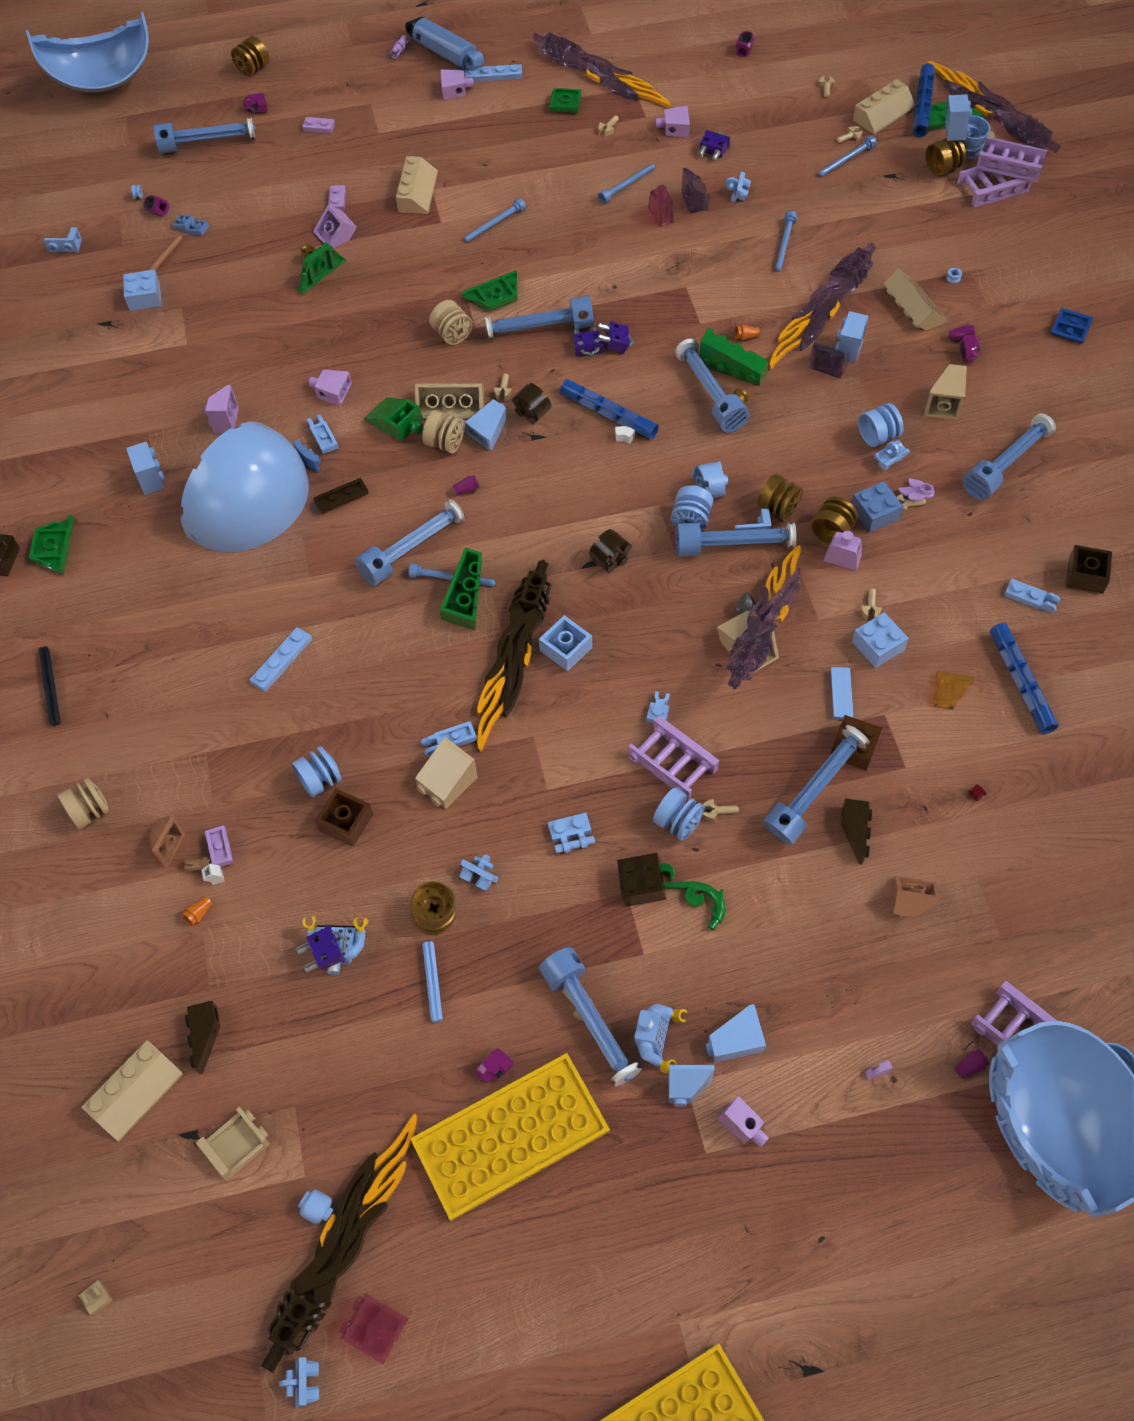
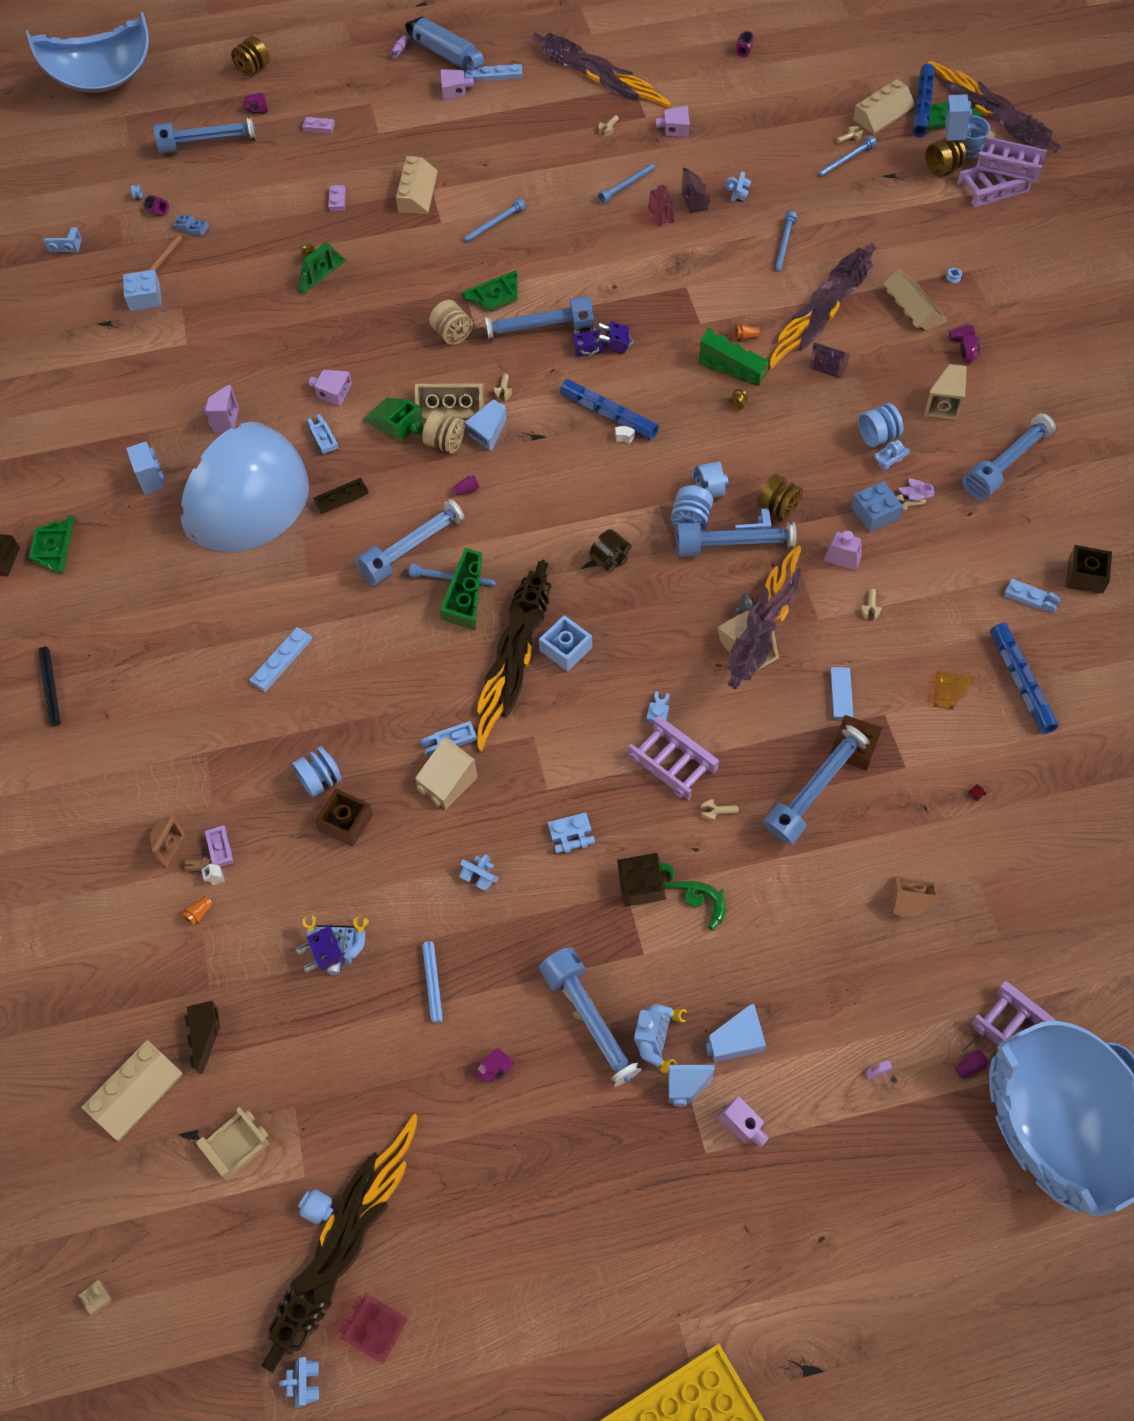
tan wheel [57,777,110,830] -> none
medium blue slope [293,439,321,473] -> none
lavender slope [313,205,357,248] -> none
yellow plate [410,1053,610,1221] -> none
pearl gold wheel [411,881,455,935] -> none
dark brown brick [512,383,551,425] -> none
green plate [549,88,582,113] -> none
light blue wheel [653,787,705,841] -> none
medium blue piece [675,338,750,433] -> none
dark purple piece [698,130,730,161] -> none
pearl gold wheel [811,496,858,544] -> none
tan bar [818,76,835,98] -> none
light blue brick [835,311,869,363] -> none
dark brown slope [841,798,872,865] -> none
light blue brick [852,612,909,668] -> none
blue slope [1051,308,1093,344] -> none

